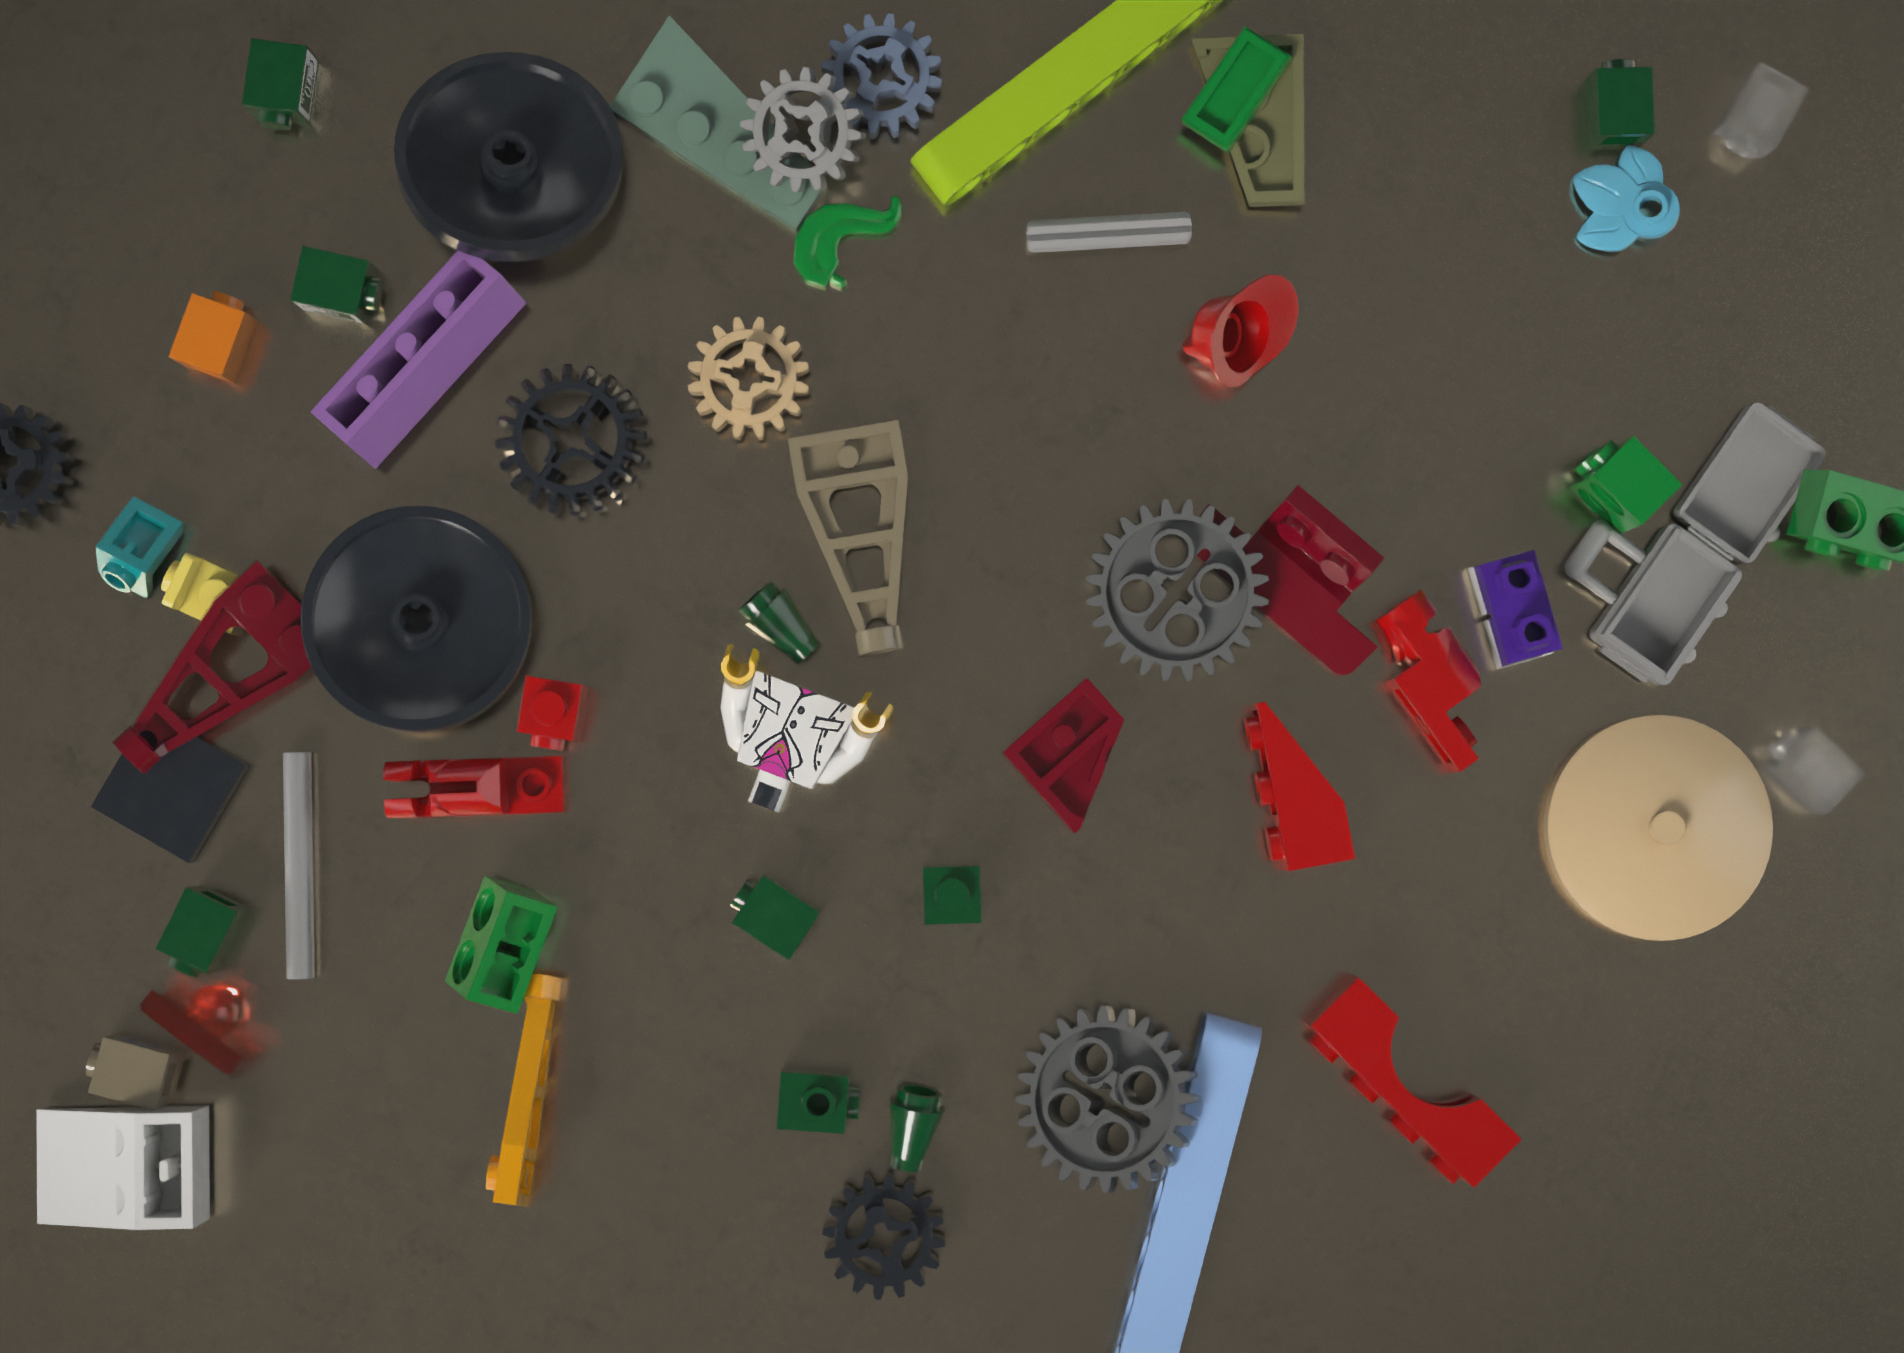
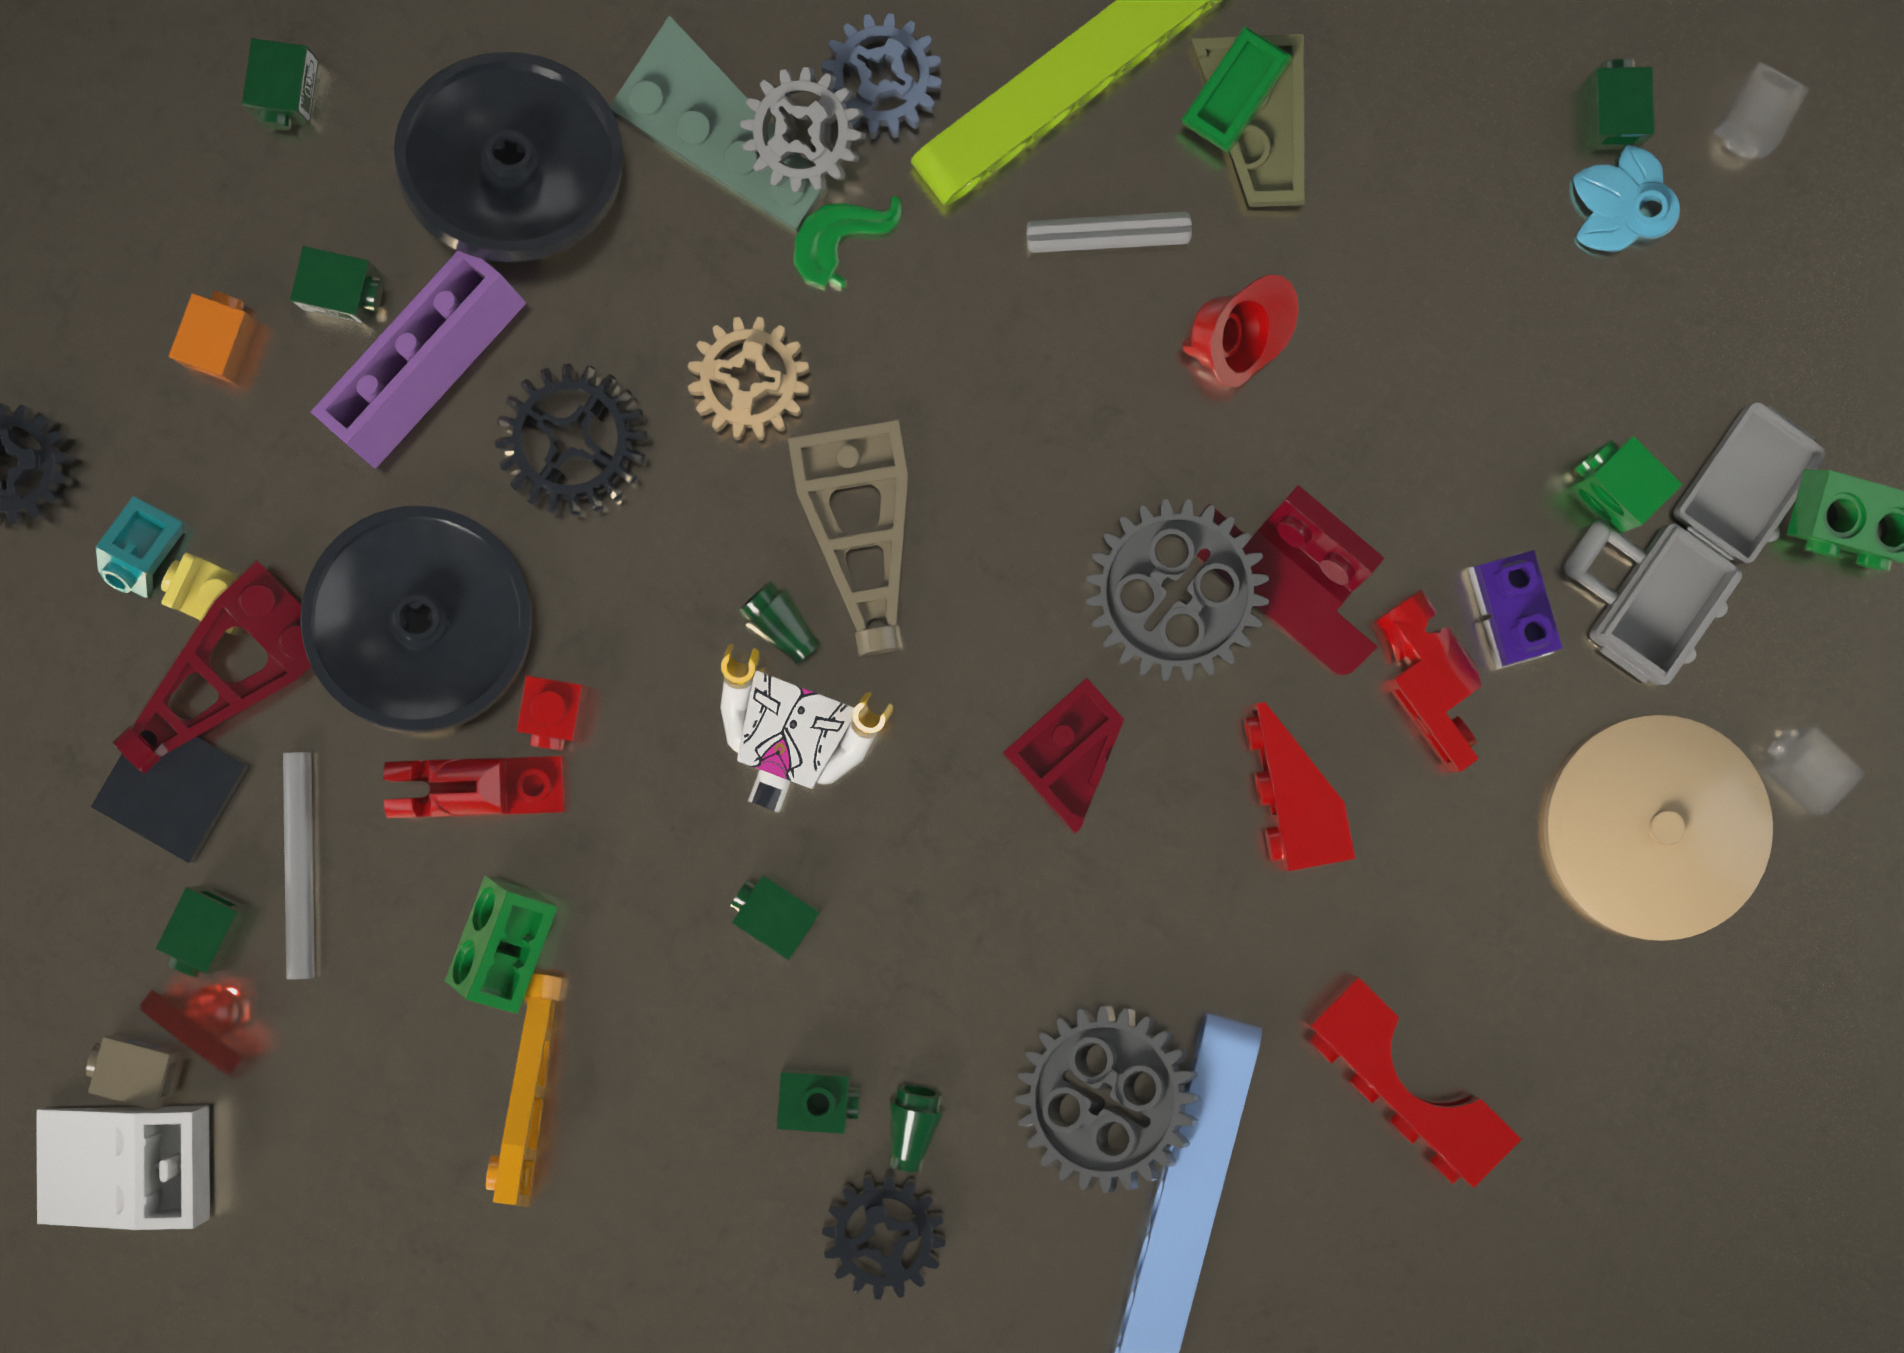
dark green brick [923,864,982,925] -> none

